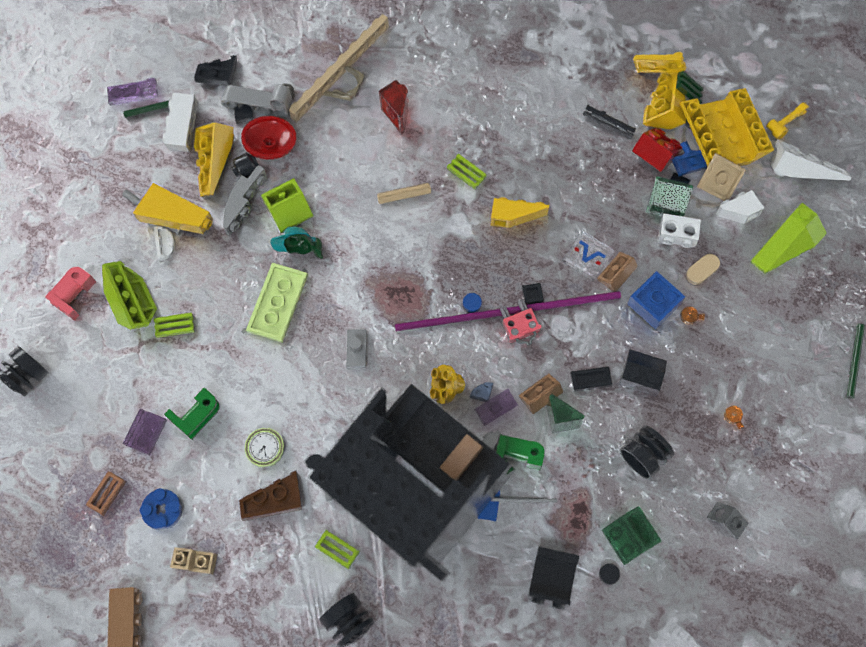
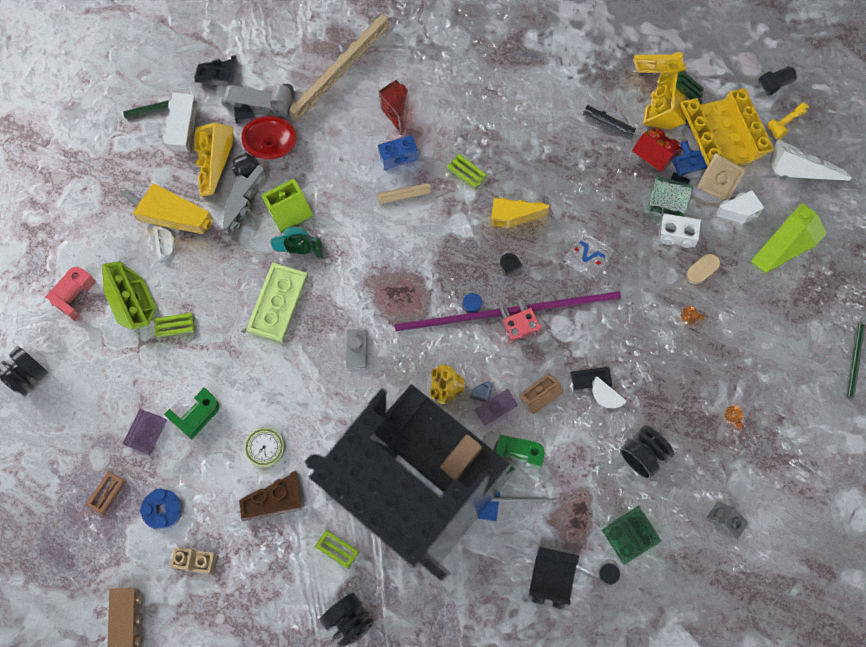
clear purple plate [107,78,158,106] -> none
dark tan helmet [324,66,365,101] -> none
black tile [521,283,544,305] -> none
clear green slope [546,393,585,433] -> none
medium nougat slope [597,252,637,292] -> none
black slope [619,349,667,397] -> none
blue container [628,271,686,330] -> none
none -> blue brick [378,135,419,170]
none -> black tile [500,253,522,276]
none -> white tile [592,376,627,408]
none -> black piece [758,66,797,96]

